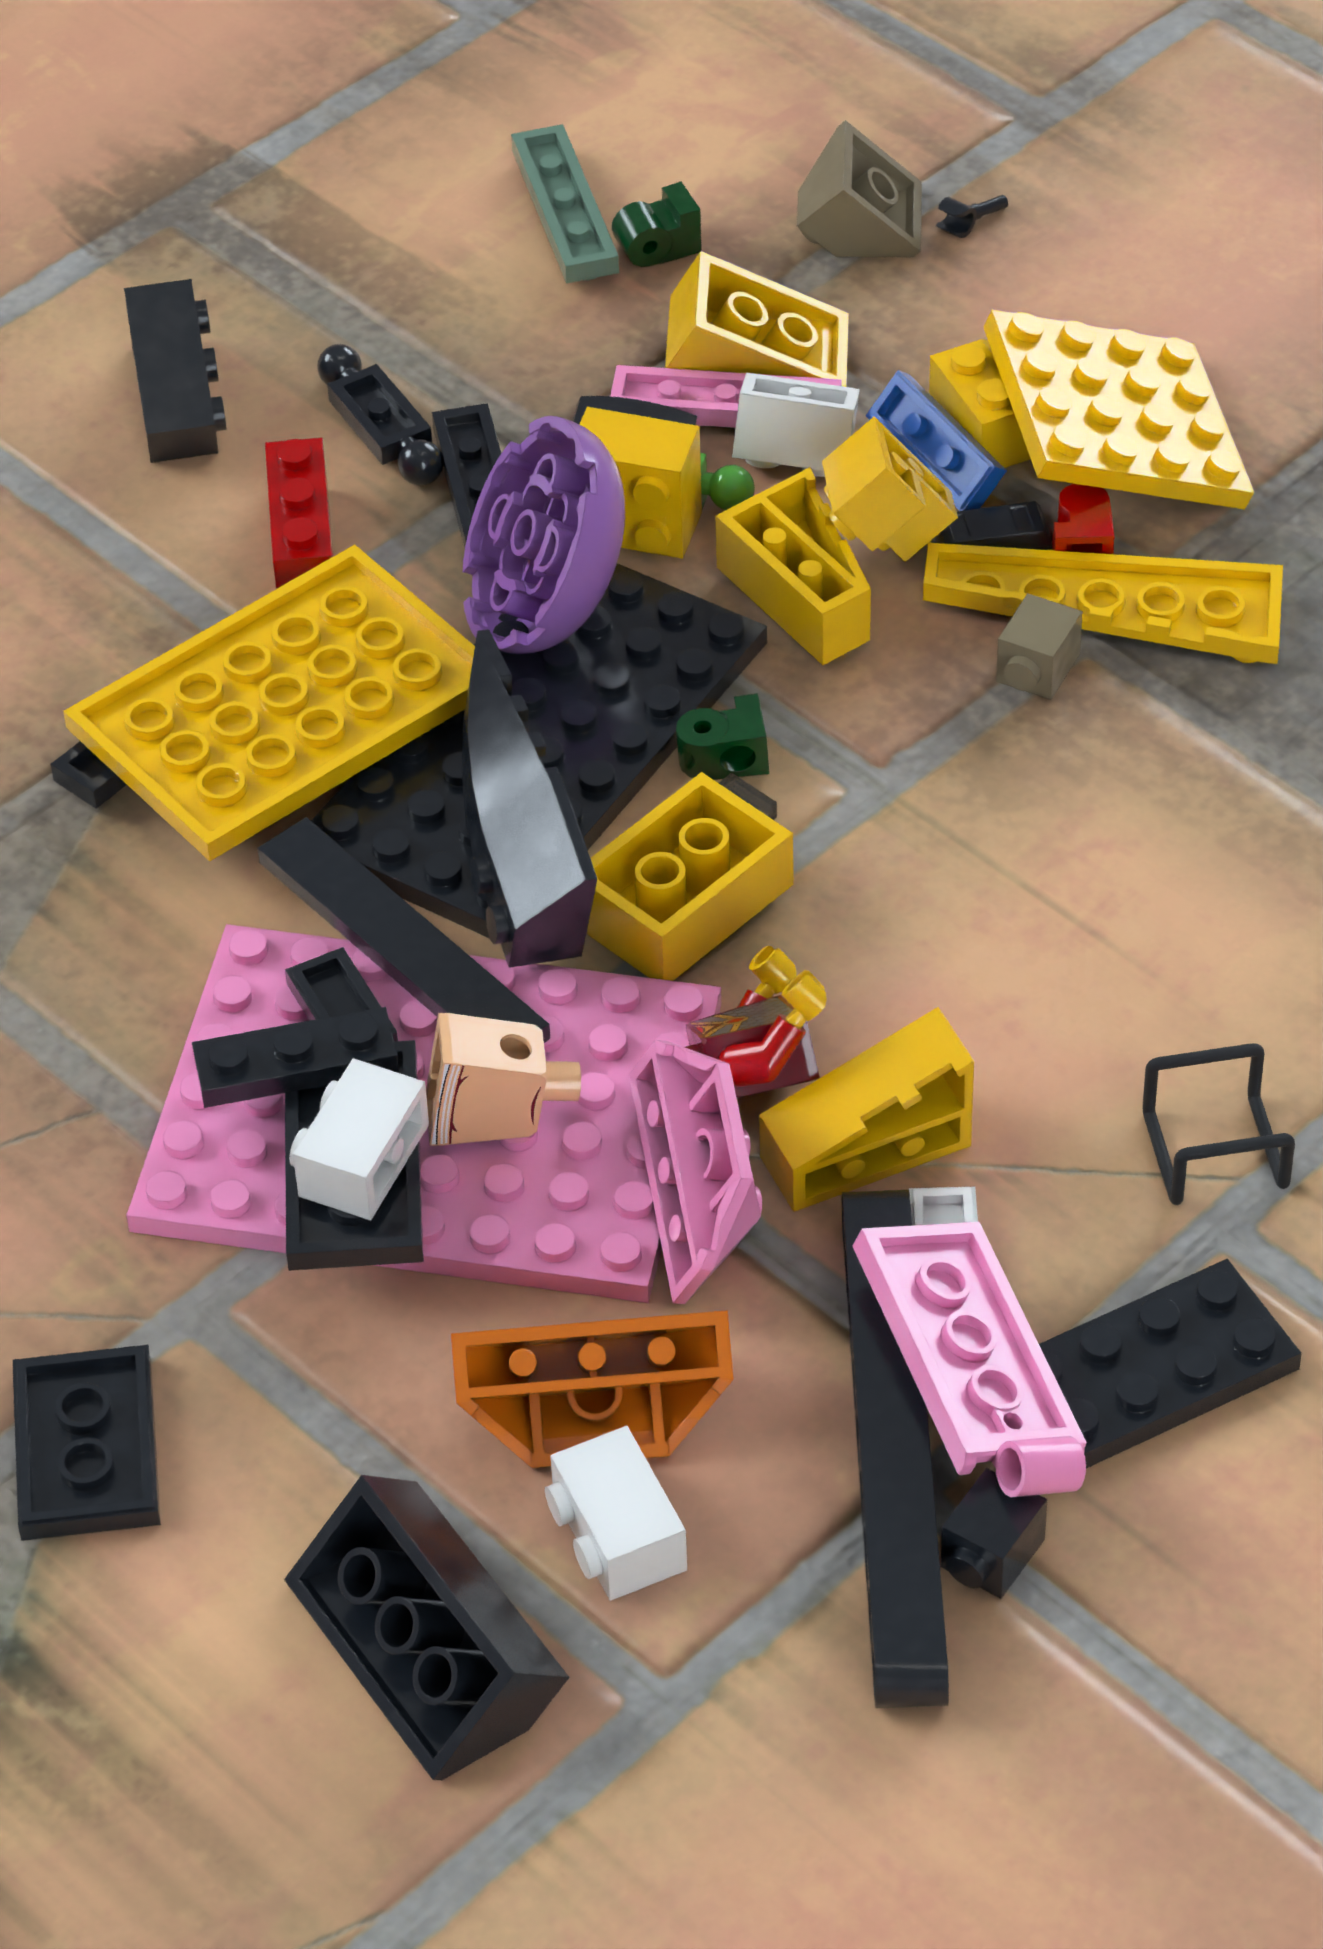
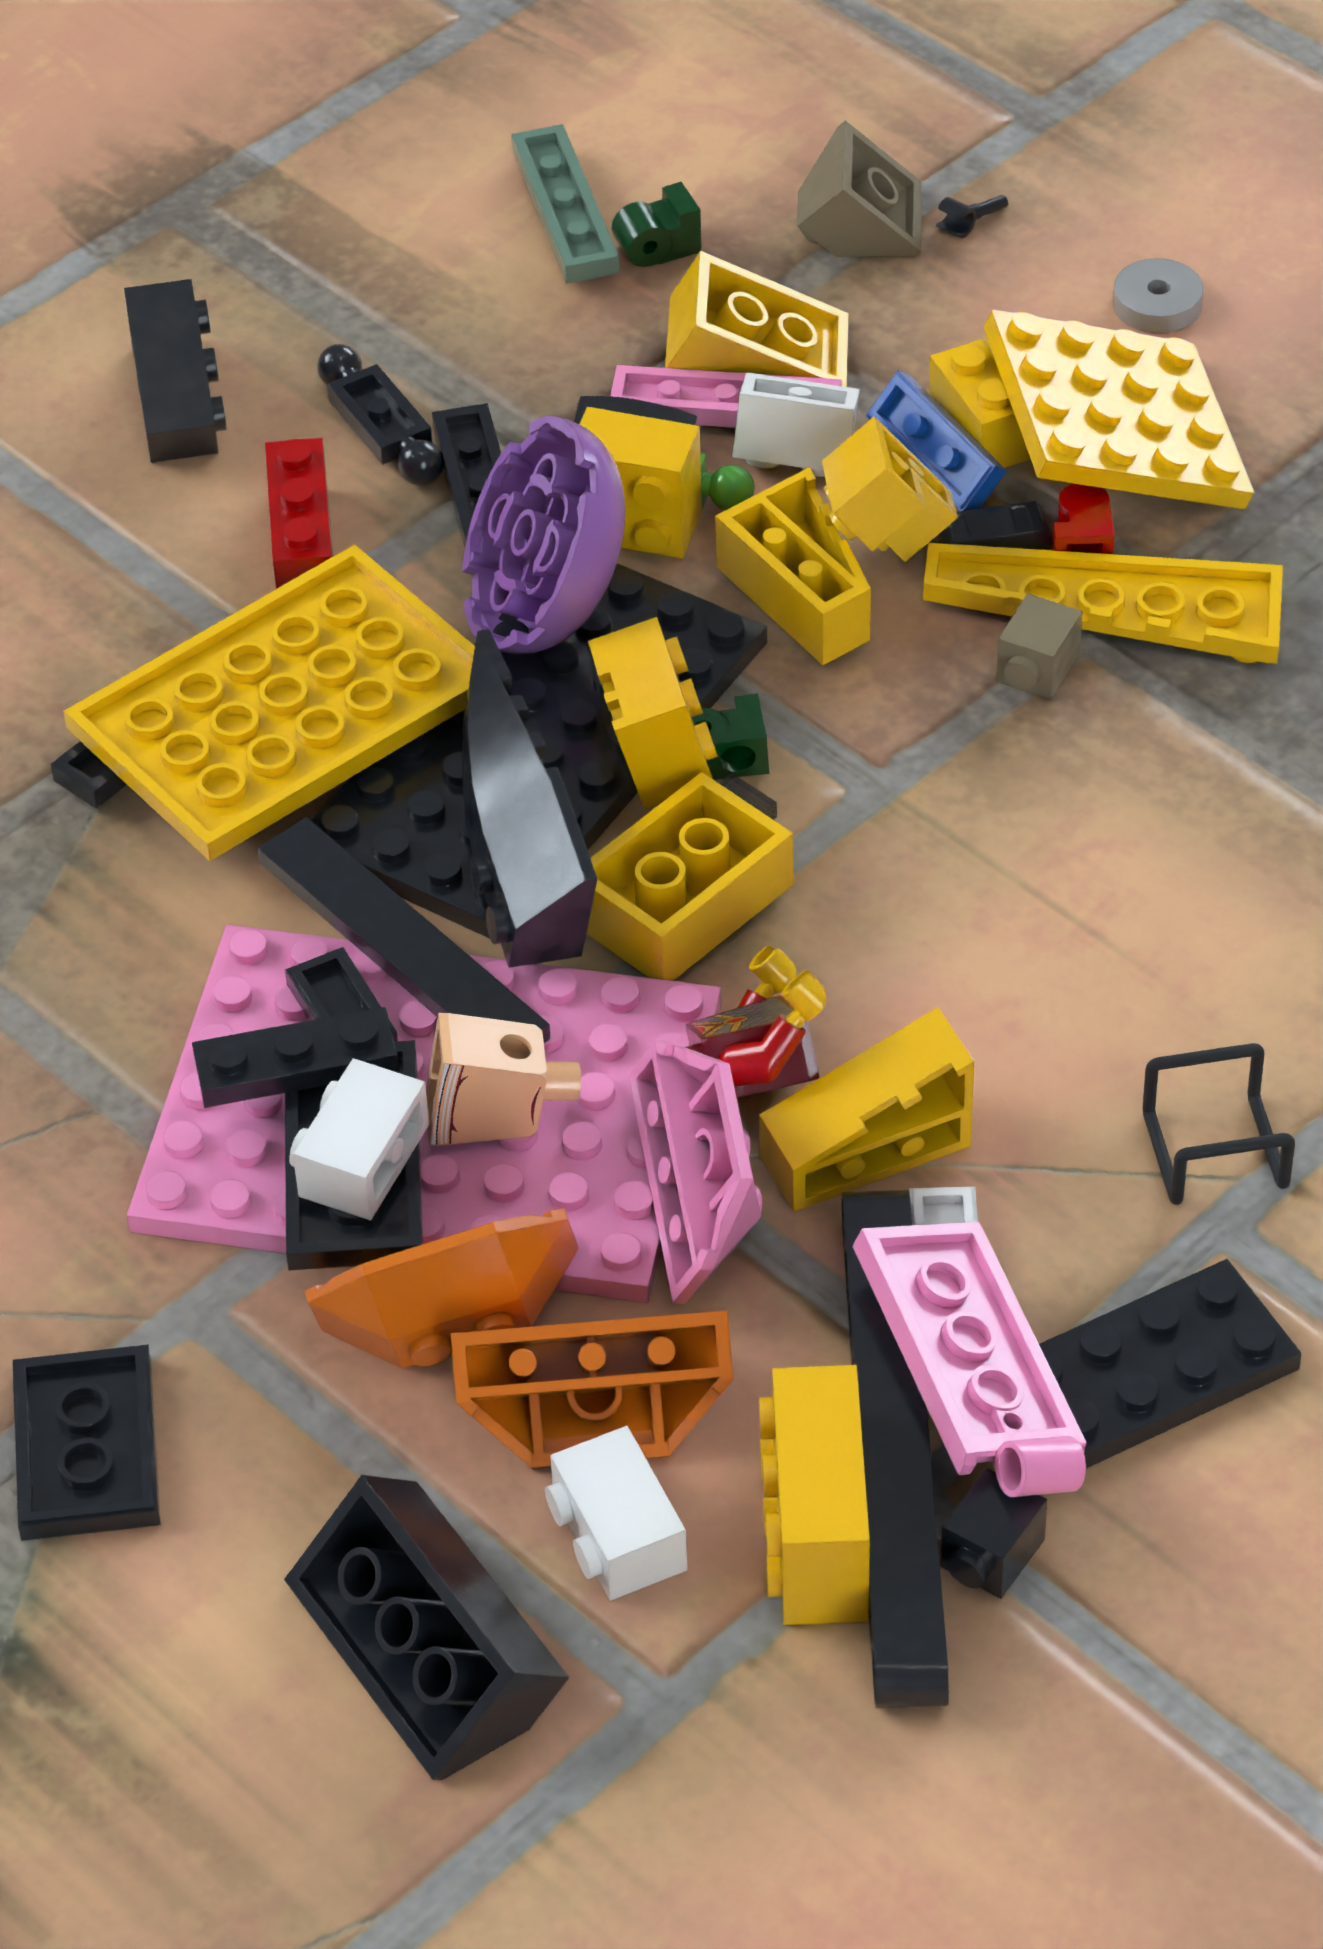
none -> orange wedge [305,1208,579,1368]
none -> yellow wedge [588,617,718,809]
none -> yellow brick [759,1365,870,1625]
none -> light grey piece [1113,258,1203,333]

